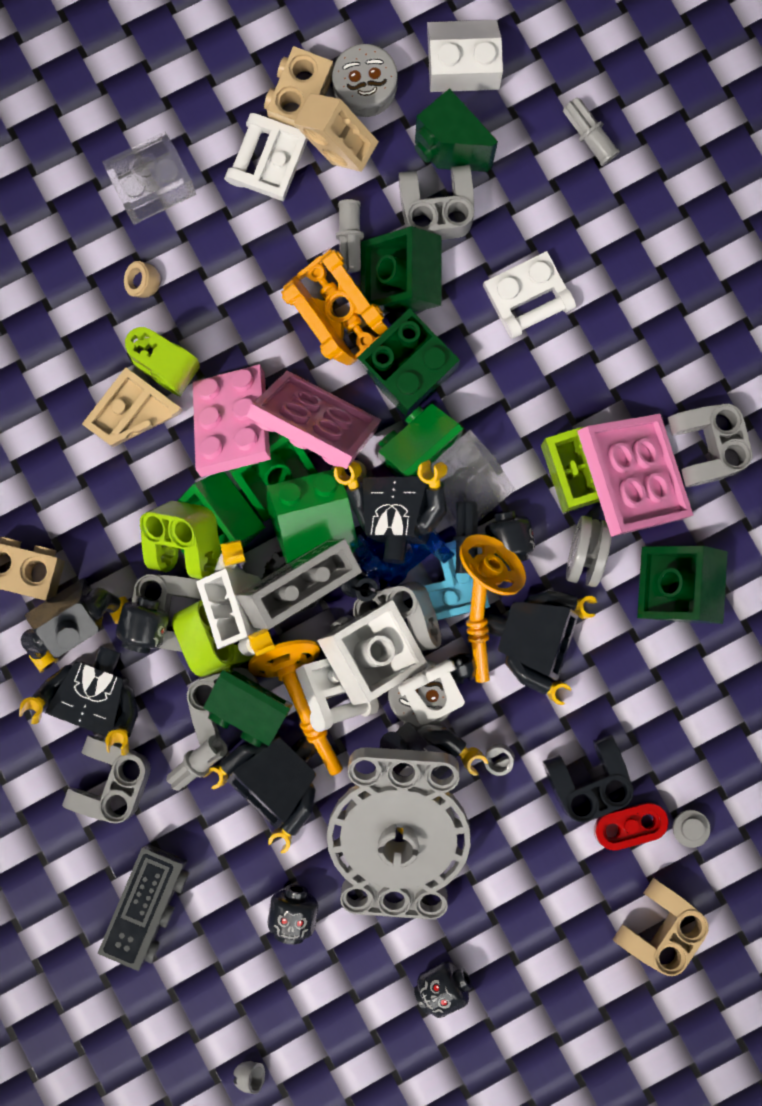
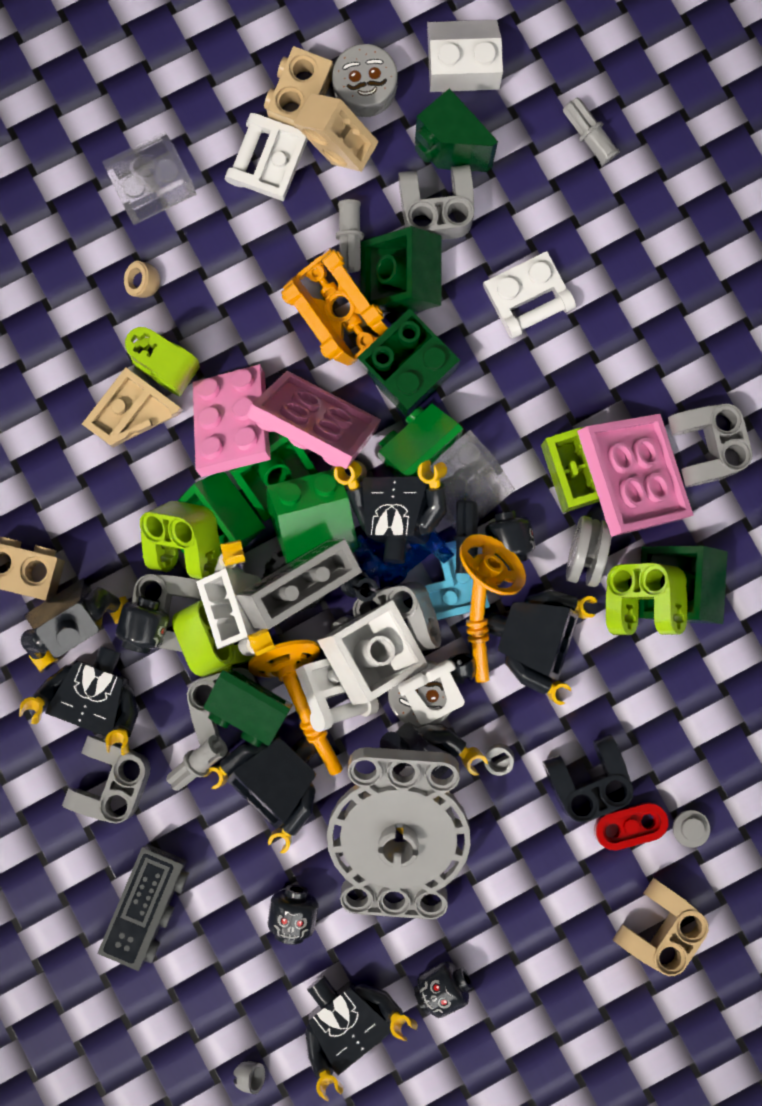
none -> black torso [305,975,418,1101]
none -> lime piece [606,563,687,635]

